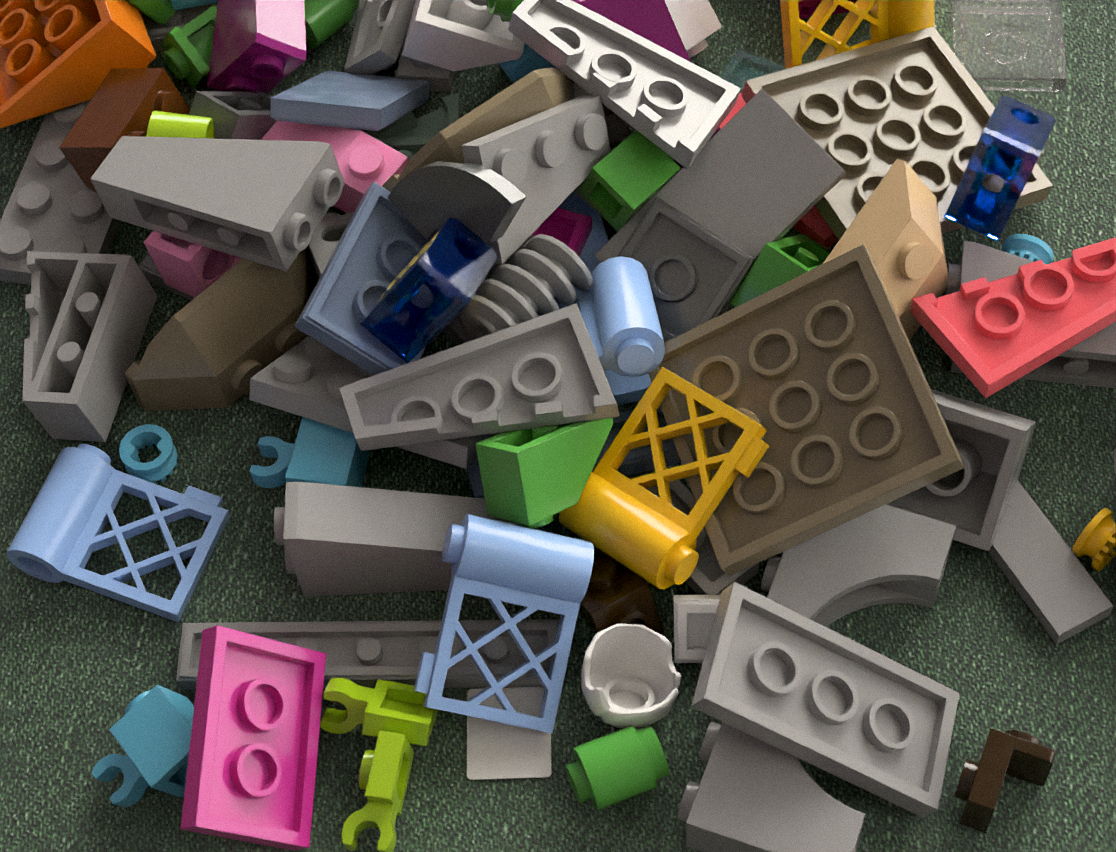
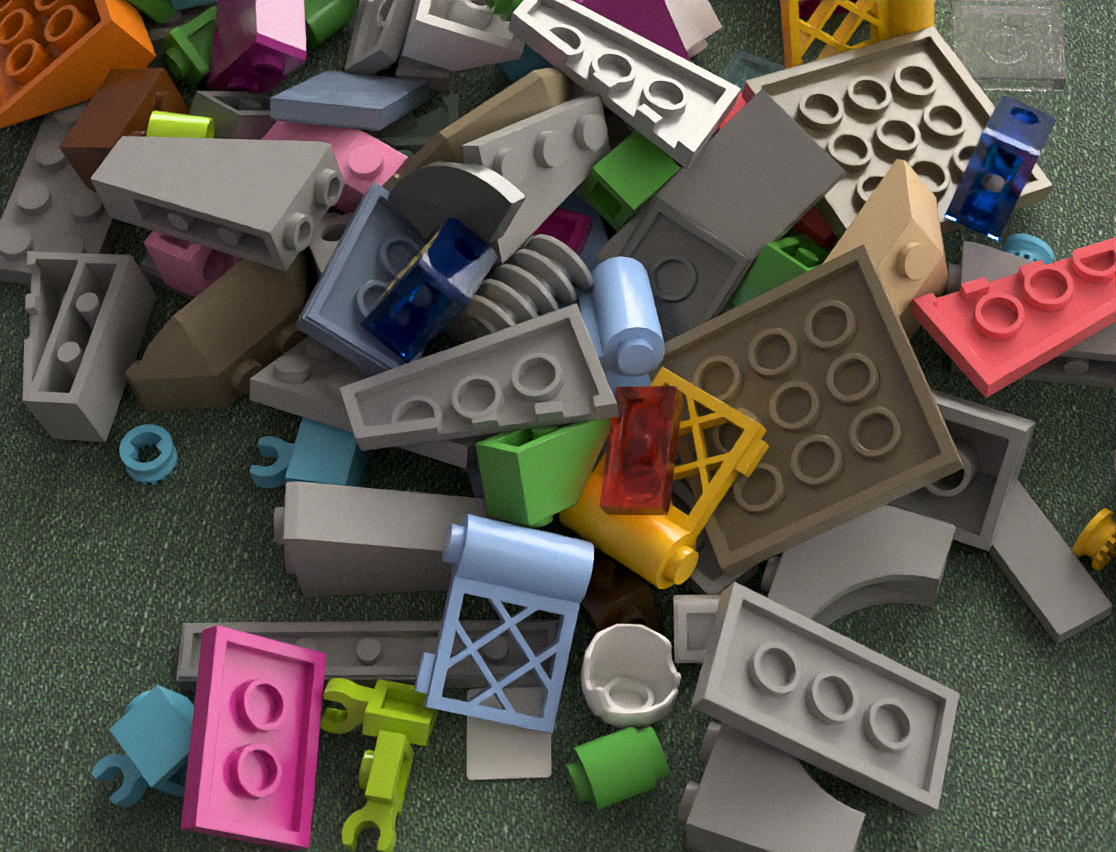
light blue piece [6,444,229,623] -> none
dark brown bracket [954,728,1056,833] -> none
none -> clear red plate [599,386,683,516]

